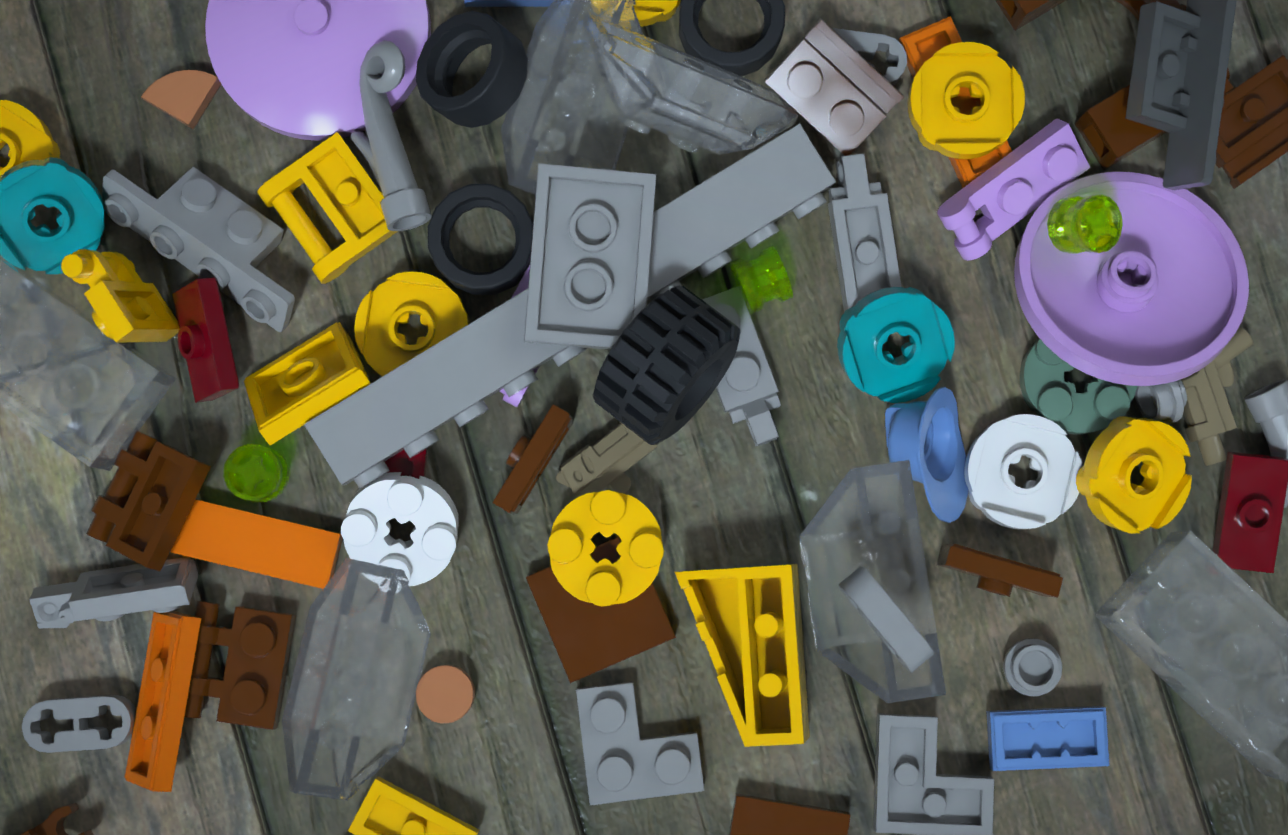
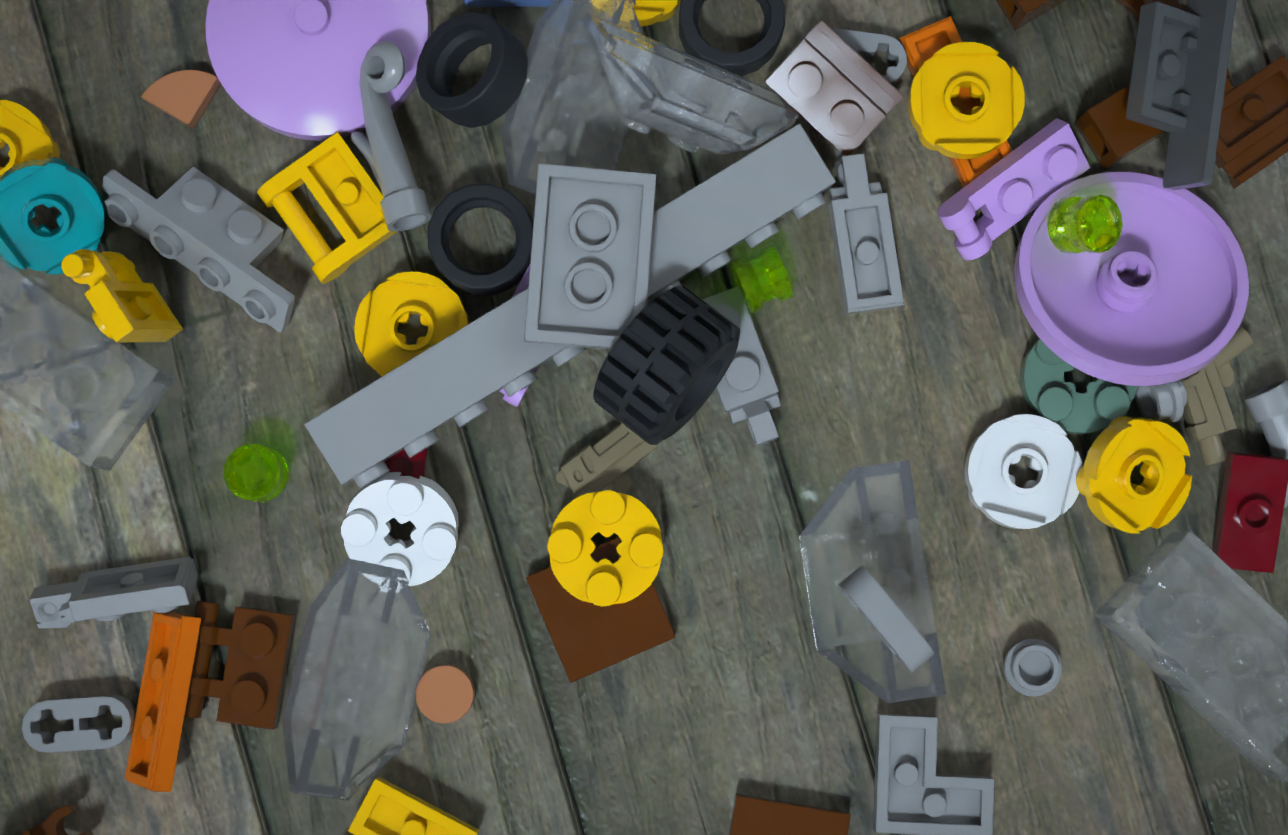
reddish brown plate [86,430,211,572] -> none
orange tile [170,499,343,590] -> none
dark red plate [172,278,239,403] -> none
yellow plate [244,322,371,445] -> none
reddish brown plate [492,404,574,515] -> none
light grey plate [576,681,704,805] -> none
yellow wedge [675,564,810,747] -> none
teal plate [837,287,955,403] -> none
medium blue piece [885,387,968,523] -> none
reddish brown plate [936,543,1063,598] -> none
medium blue plate [986,706,1109,771] -> none

